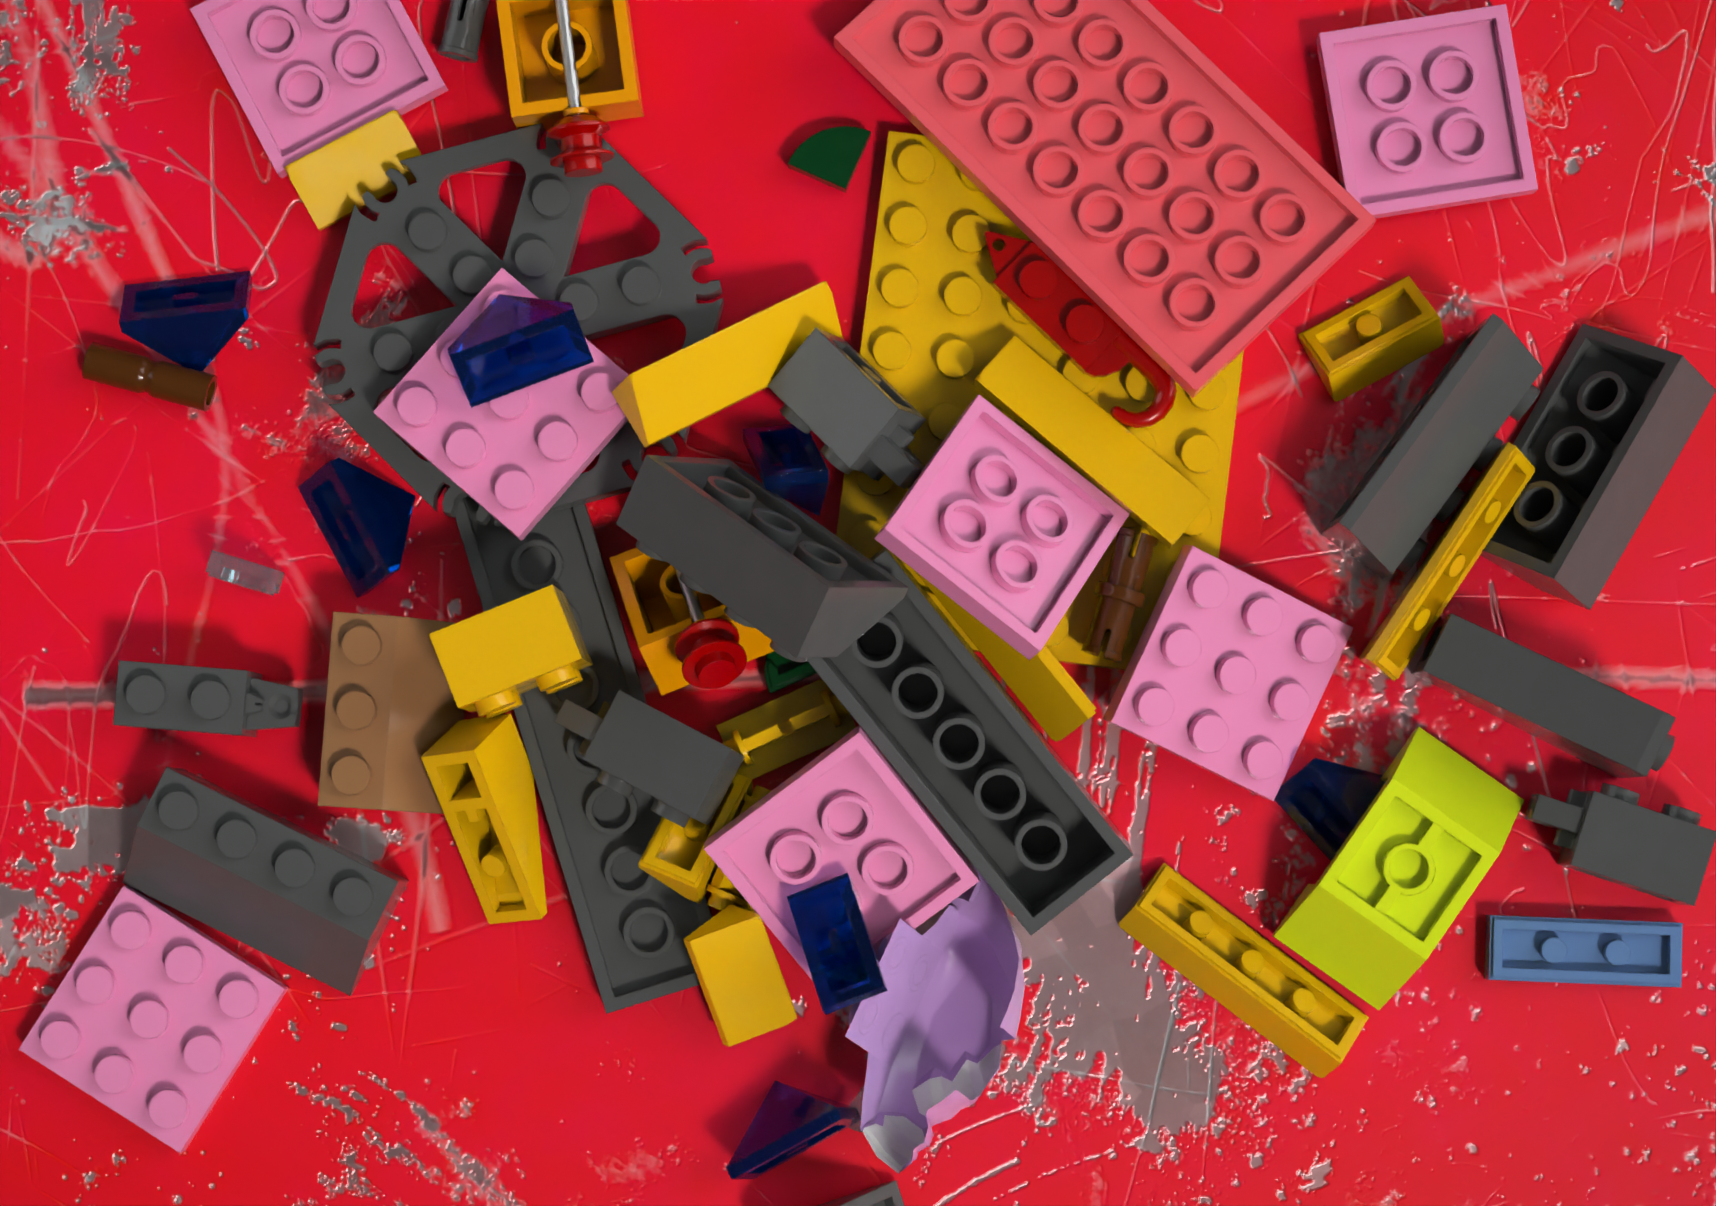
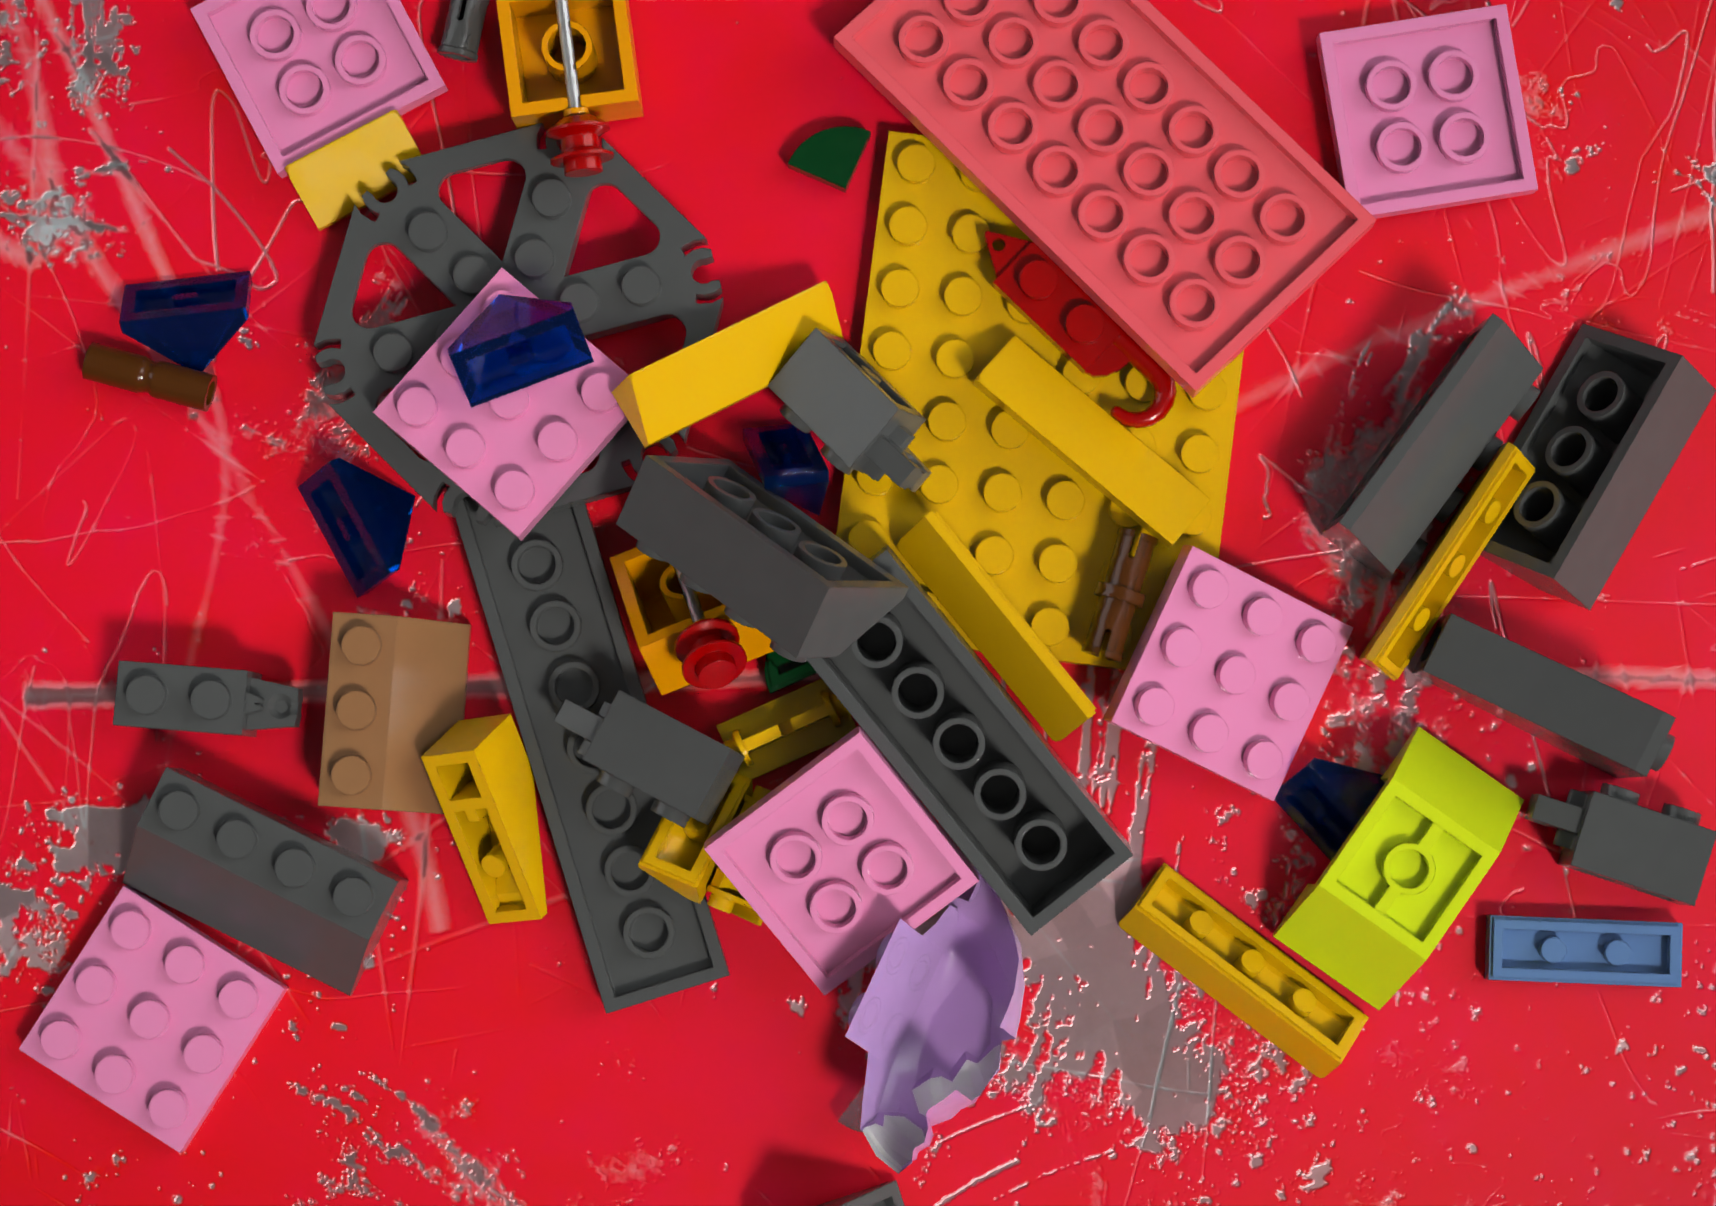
clear light blue tile [205,550,285,596] -> none
yellow brick [429,584,593,719] -> none
yellow slope [683,904,797,1047] -> none
clear blue slope [726,1081,861,1180] -> none
clear blue slope [787,873,888,1015] -> none
bright pink plate [874,395,1130,660] -> none
yellow slope [1298,275,1444,402] -> none

